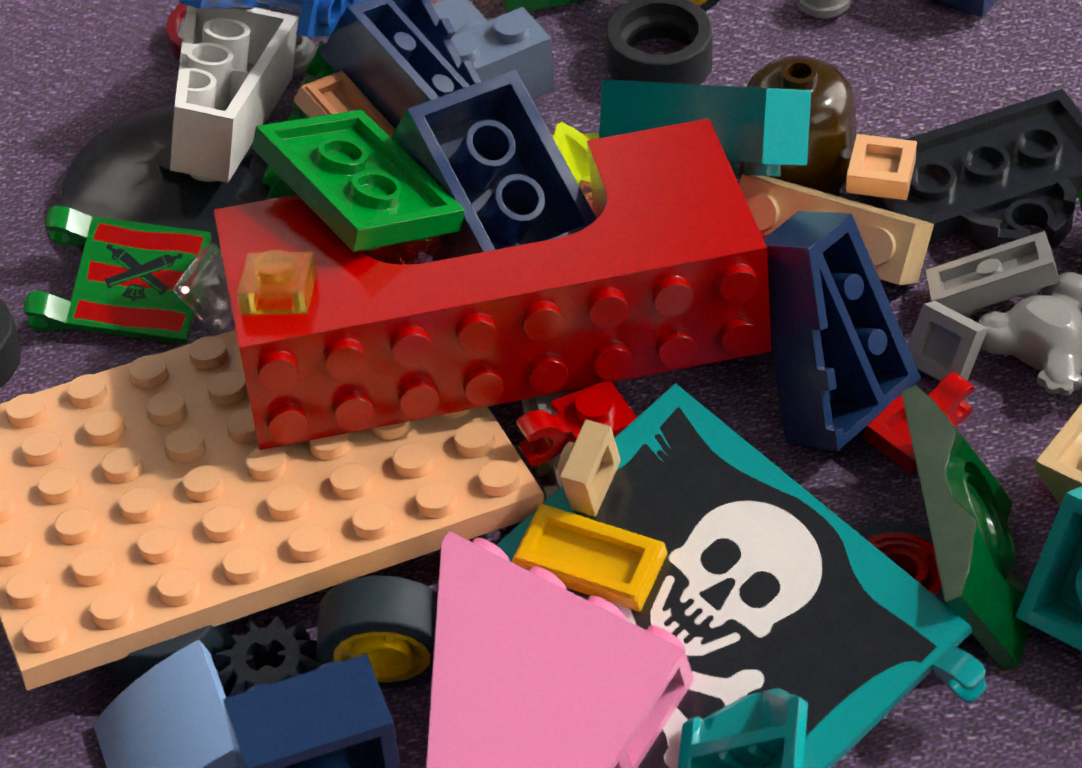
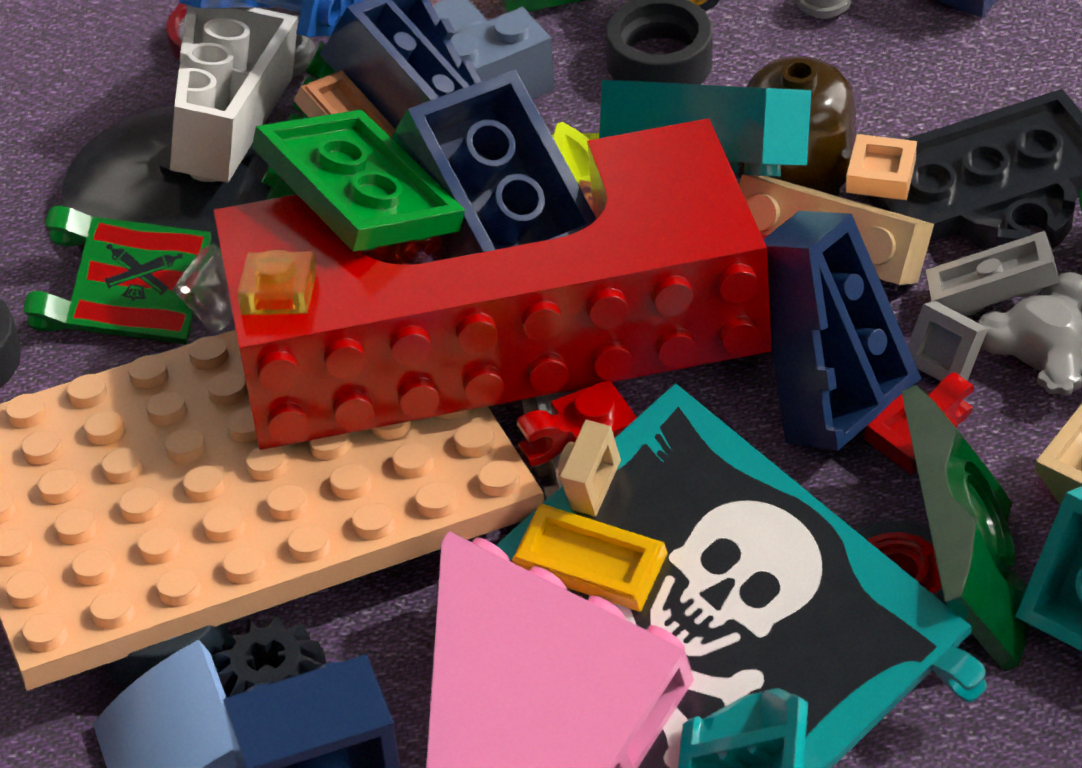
black wheel [317,576,438,689] -> none

